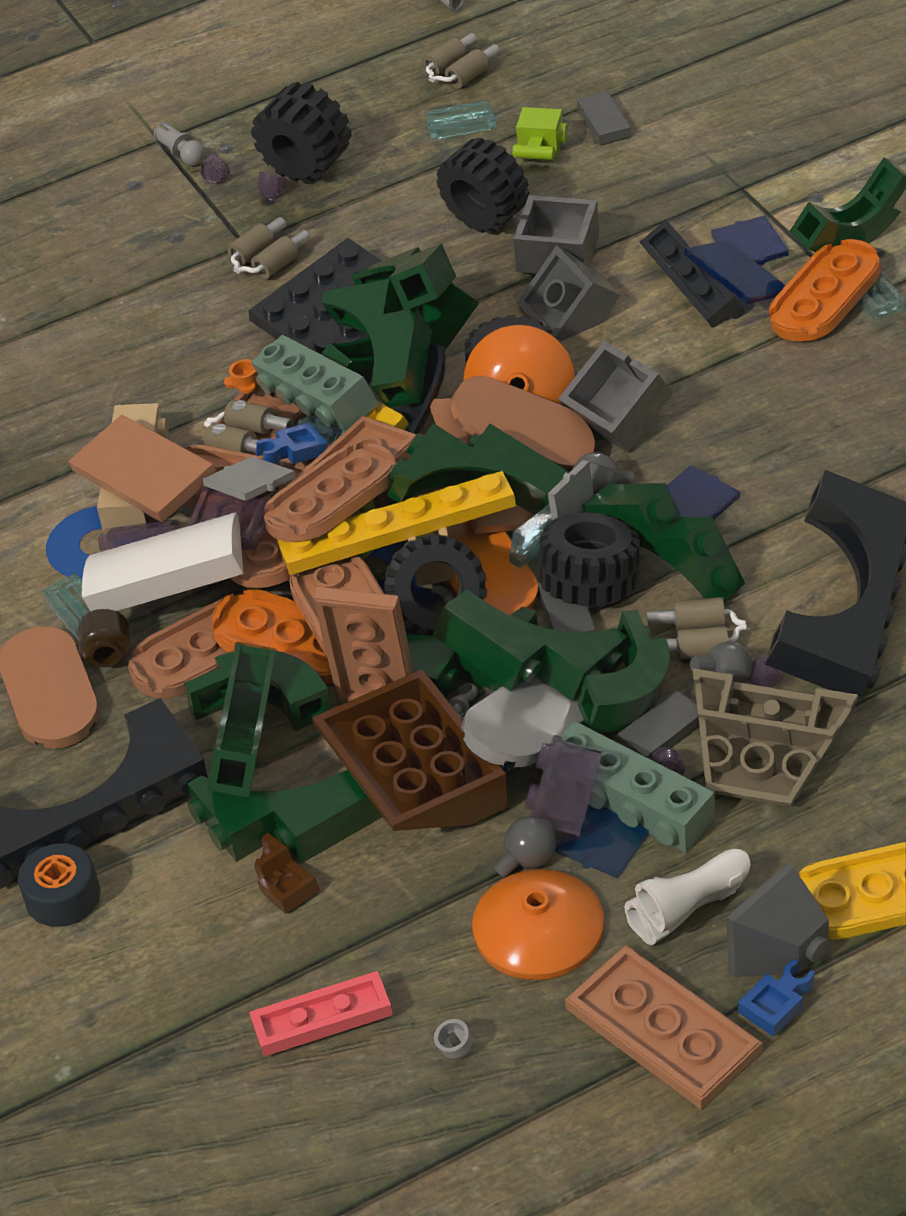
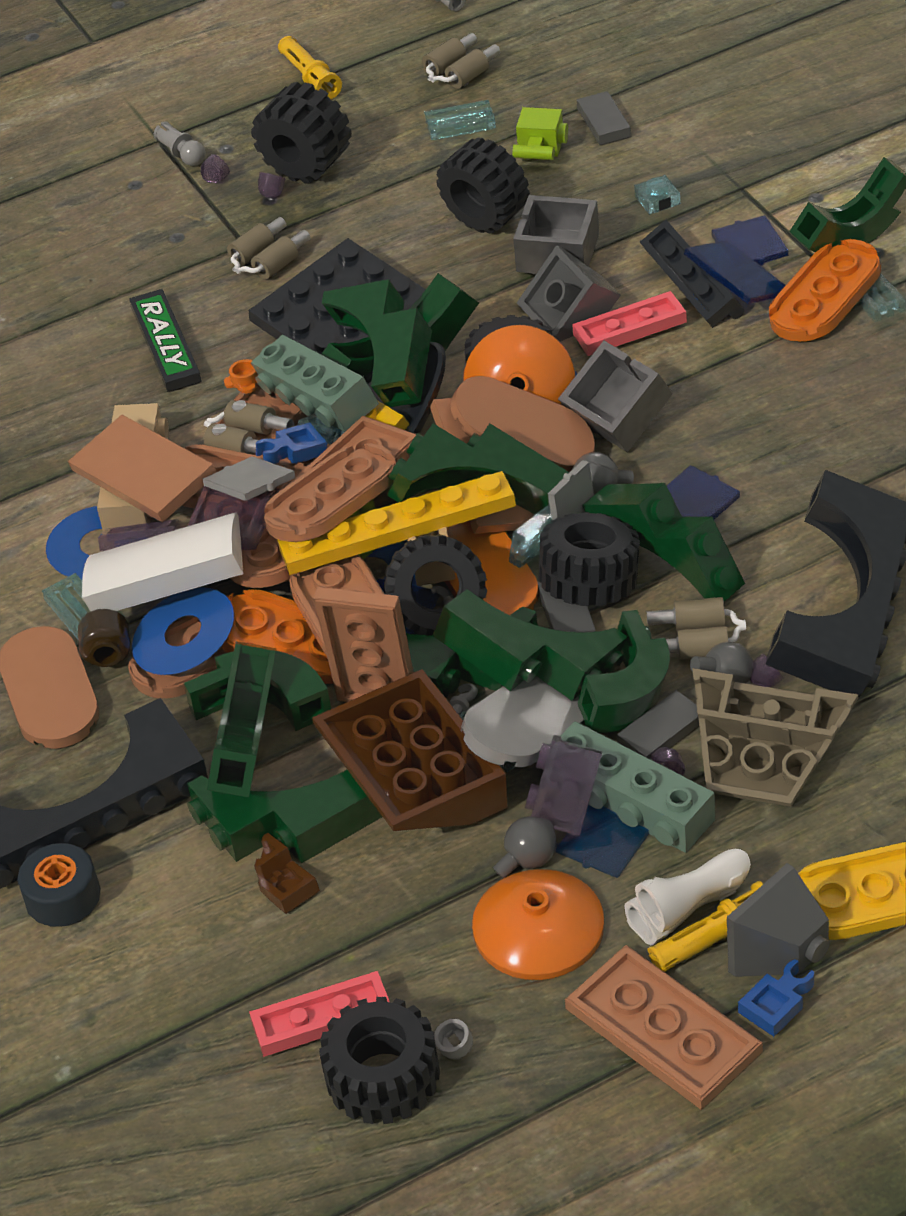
dark green arch [351,243,456,311] -> none
none -> tile [129,289,202,392]
none -> blue sticker [132,588,234,675]
none -> yellow pin [278,36,342,100]
none -> black tyre [319,997,440,1124]
none -> coral plate [572,291,687,356]
none -> clear light blue plate [634,175,681,215]
none -> yellow pin [647,881,763,972]

